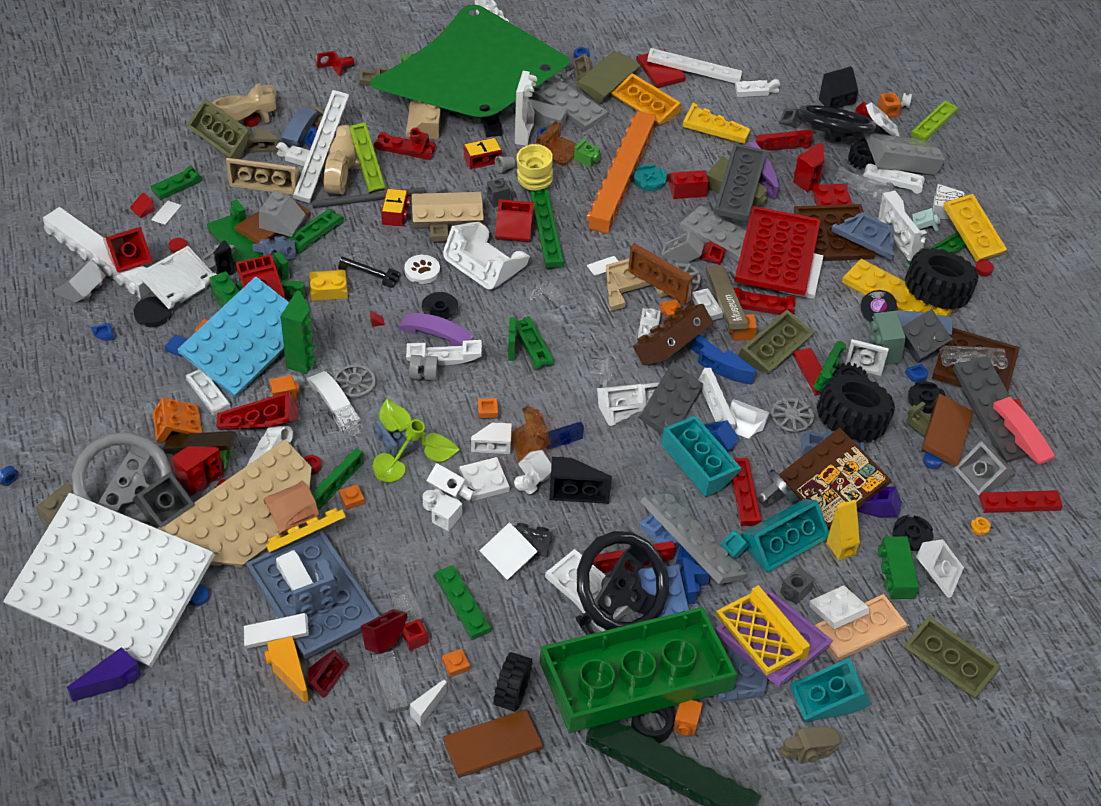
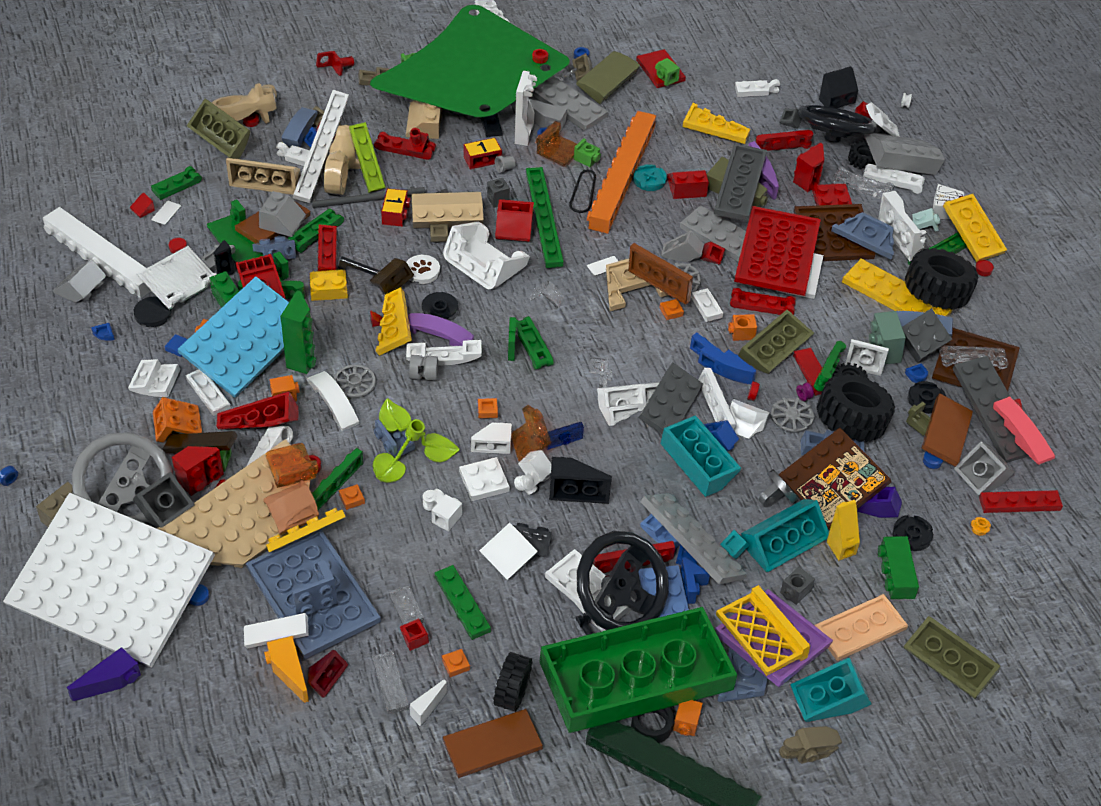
red slope [103,227,153,273] -> none
dark tan slope [245,126,279,152] -> none
white slope [276,550,313,591] -> none
clear bracket [333,404,362,439] -> none
dark red slope [361,609,408,654] -> none
white torso [426,463,475,501] -> none
light yellow wheel [517,144,553,190] -> none
light orange slope [611,73,681,125] -> none
reddish brown piece [632,303,714,365] -> none
white slope [638,308,661,338] -> none
white tile [647,48,742,83] -> none
dark tan tile [706,265,748,330] -> none
red plate [731,457,761,526] -> none
white plate [809,586,869,629] -> none
black tile [860,290,897,323] -> none
orange brick [877,92,902,118] -> none
lime tile [910,101,958,141] -> none
white slope [916,539,964,598] -> none
none -> white slope [128,359,181,397]
none -> clear orange bracket [266,443,318,488]
none -> red tile [318,225,337,271]
none -> dark brown panel [370,258,414,296]
none -> yellow wing [376,287,412,356]
none -> red tile [532,49,548,64]
none -> black piece [569,170,596,213]
none -> bright green brick [655,58,680,86]
none -> red tile [747,381,760,401]
none -> magenta bush [796,382,814,401]

